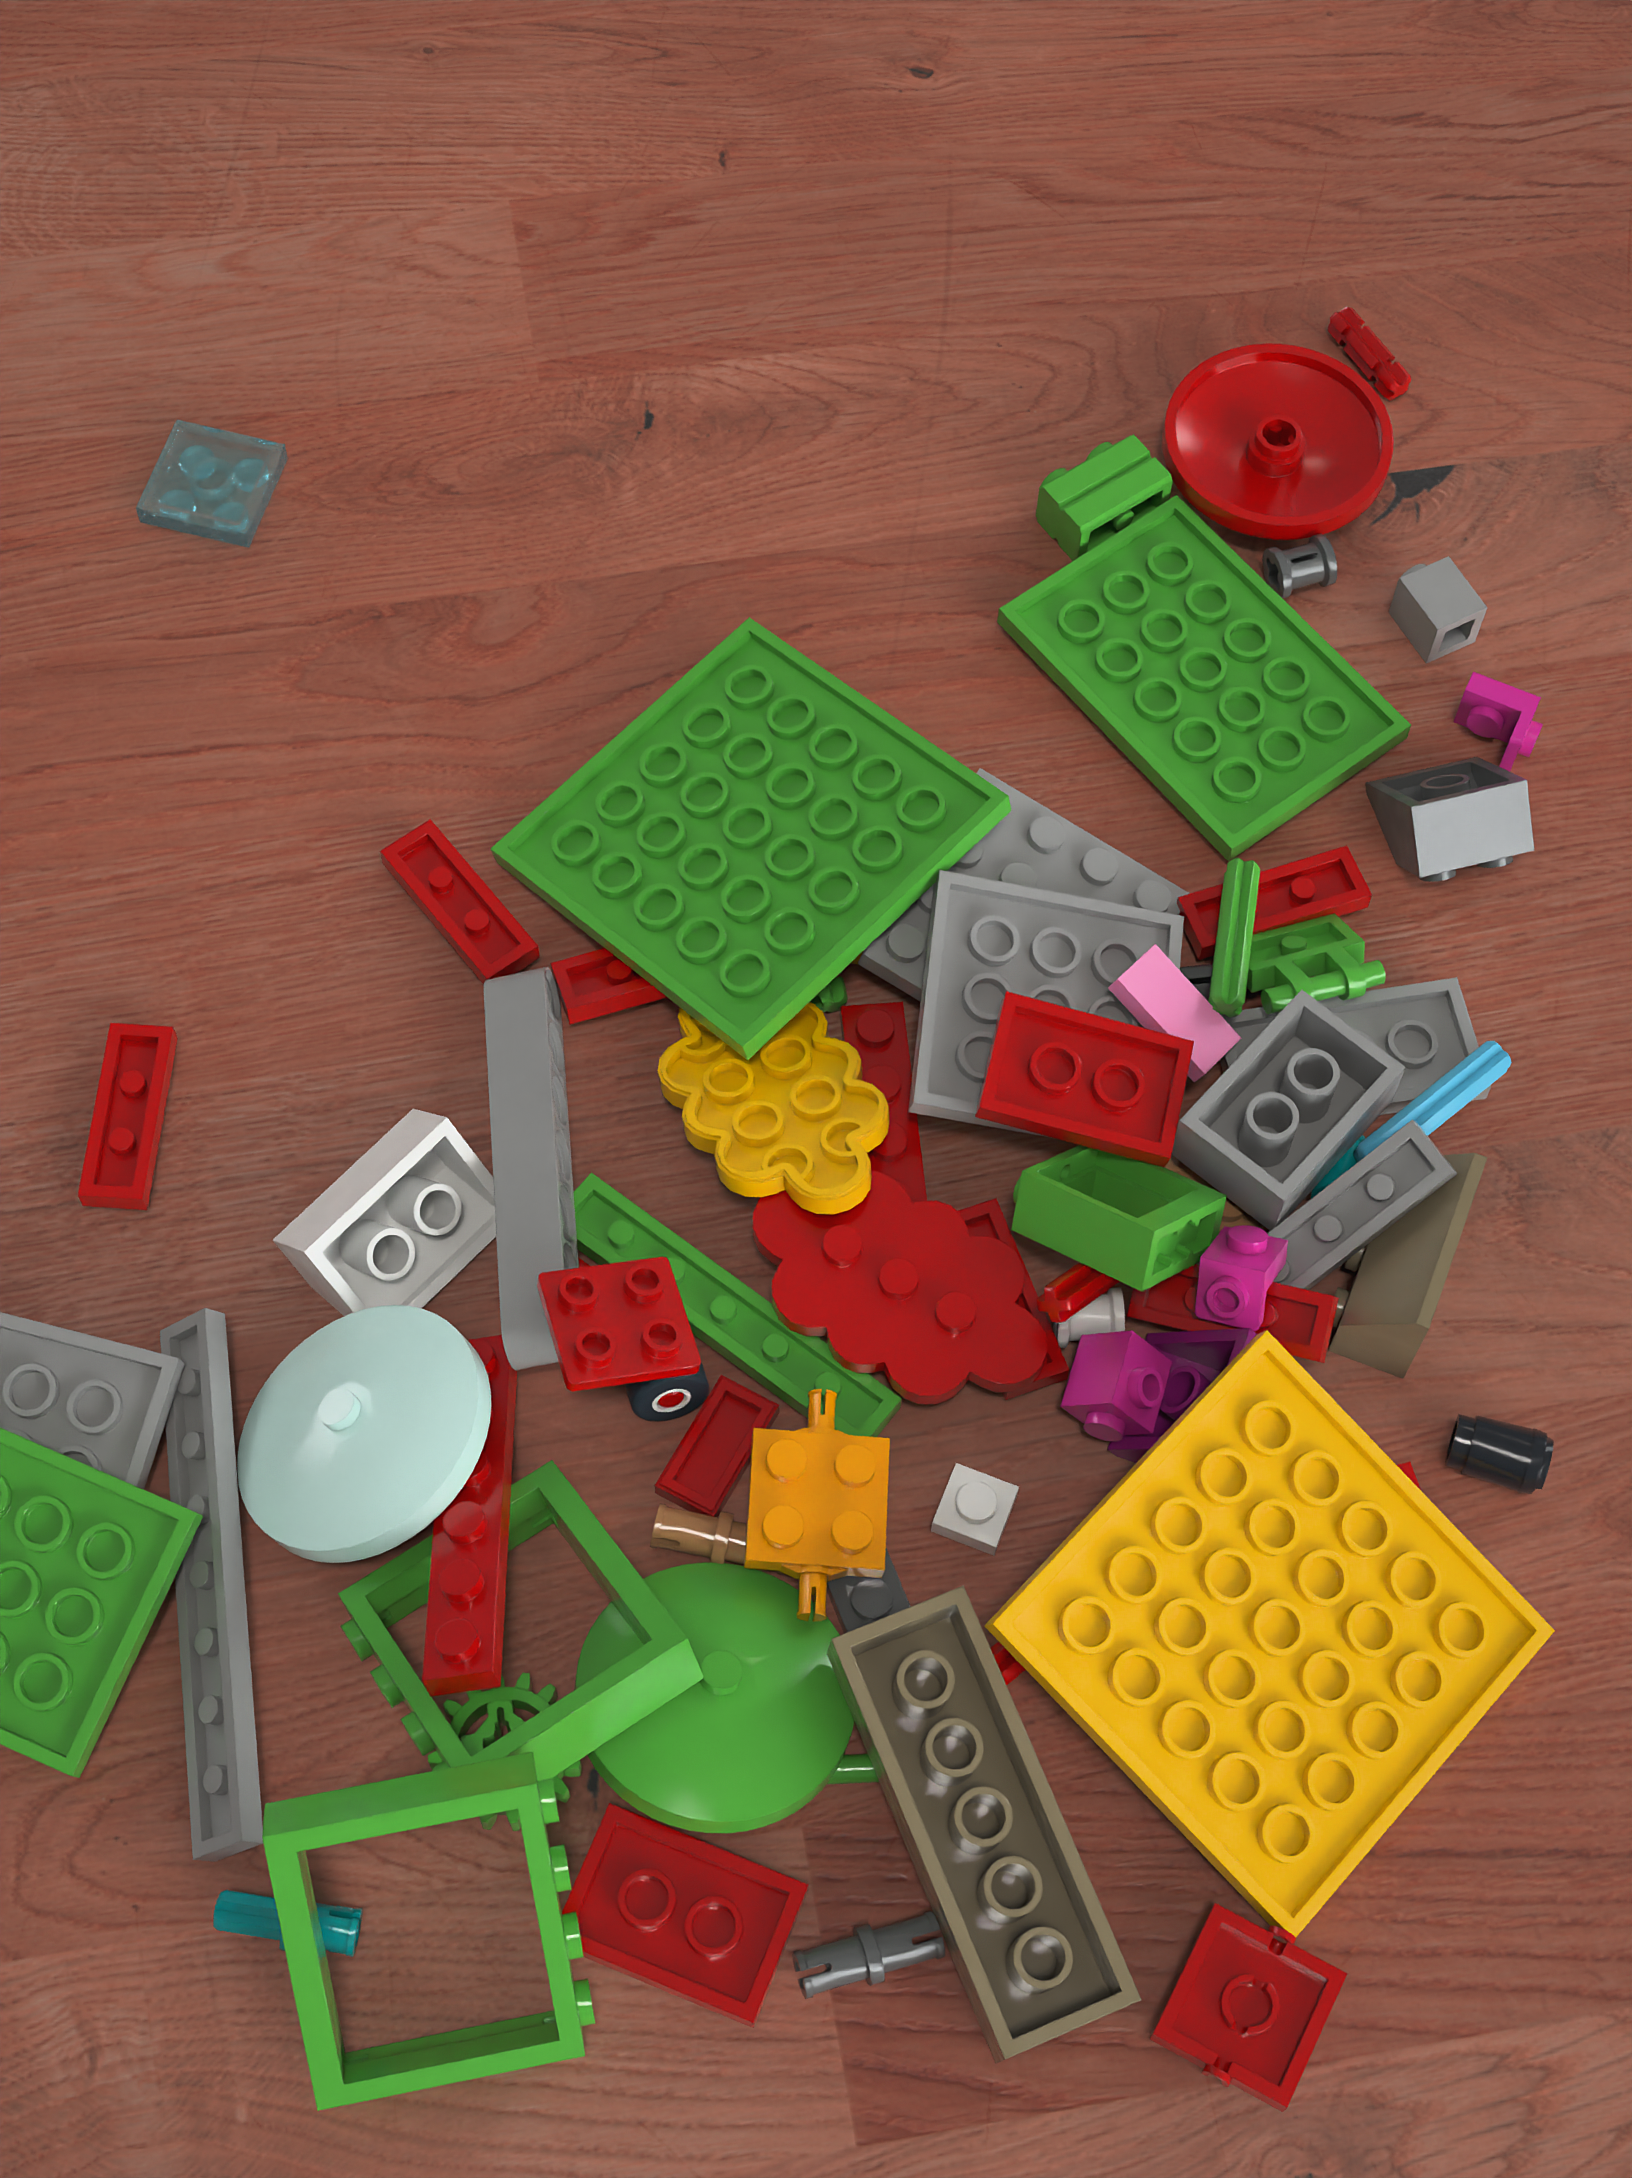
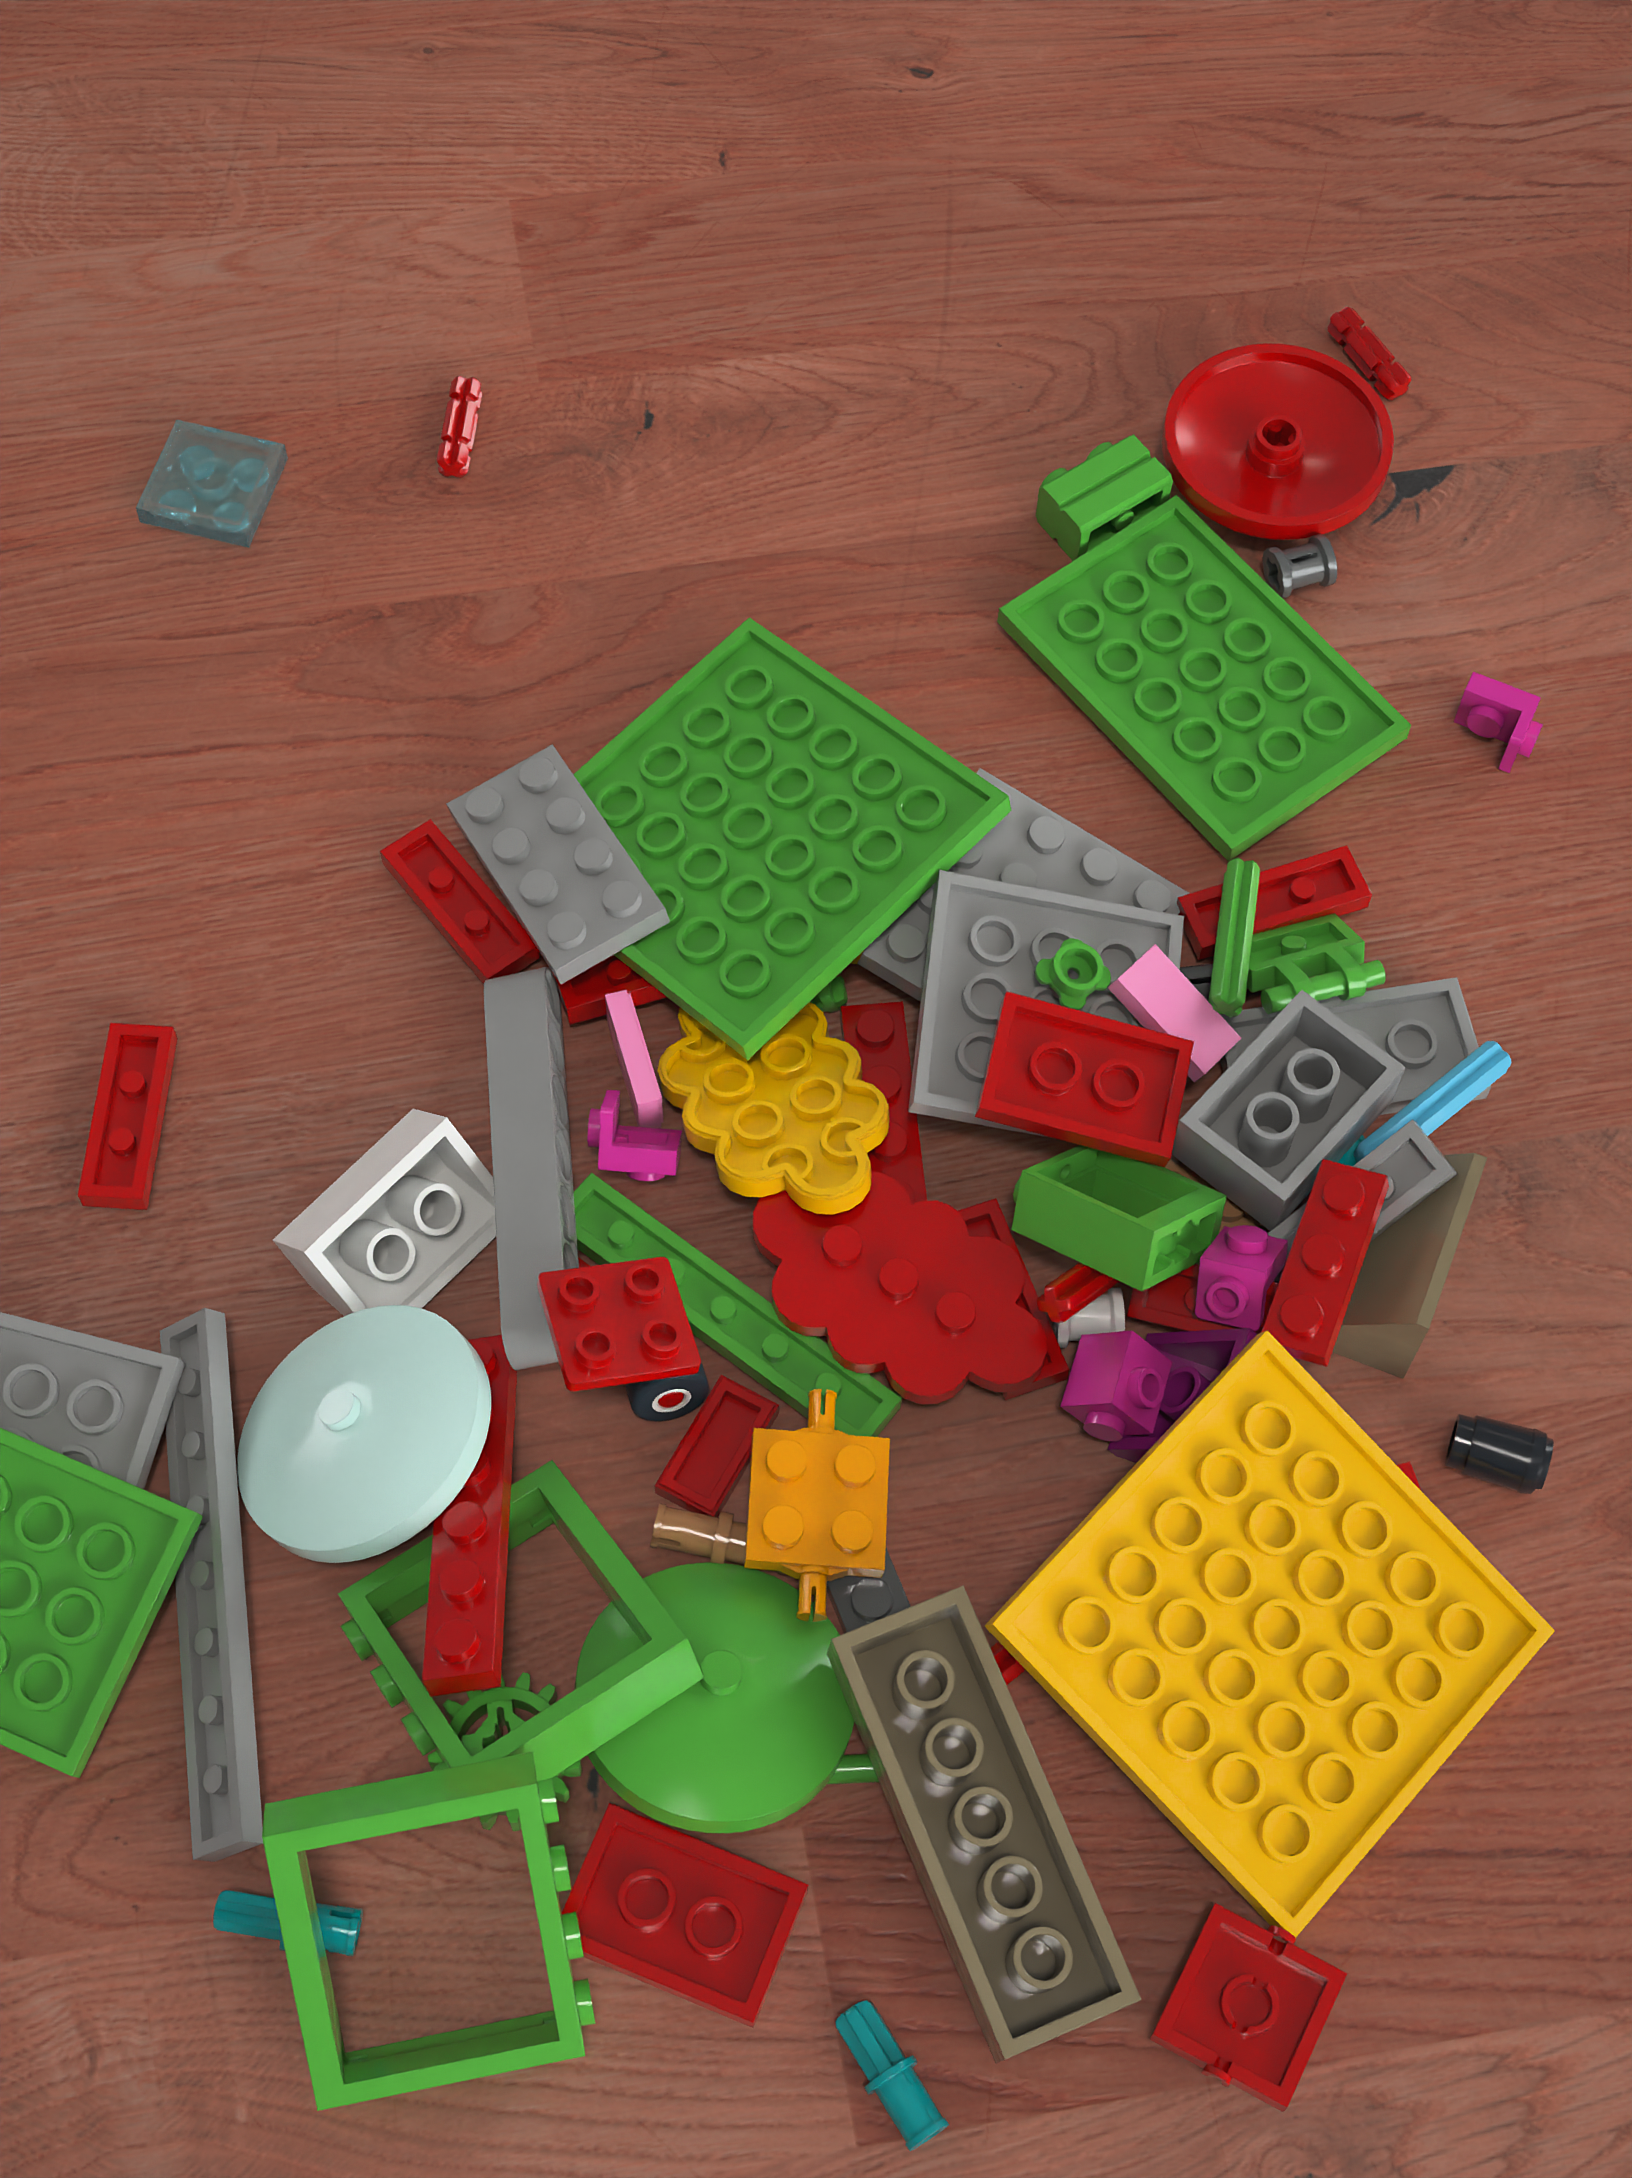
dark grey pin [792,1911,945,1999] -> none
white plate [931,1463,1019,1556] -> none
slope [1365,757,1534,882] -> none
light grey brick [1388,556,1487,664] -> none
none -> red axle [437,376,482,478]
none -> light grey plate [446,744,670,984]
none -> dark pink bracket [587,1090,682,1181]
none -> bright pink tile [605,990,663,1128]
none -> teal axle [835,2000,949,2151]
none -> bright green plate [1035,938,1111,1010]
none -> red plate [1261,1159,1389,1367]

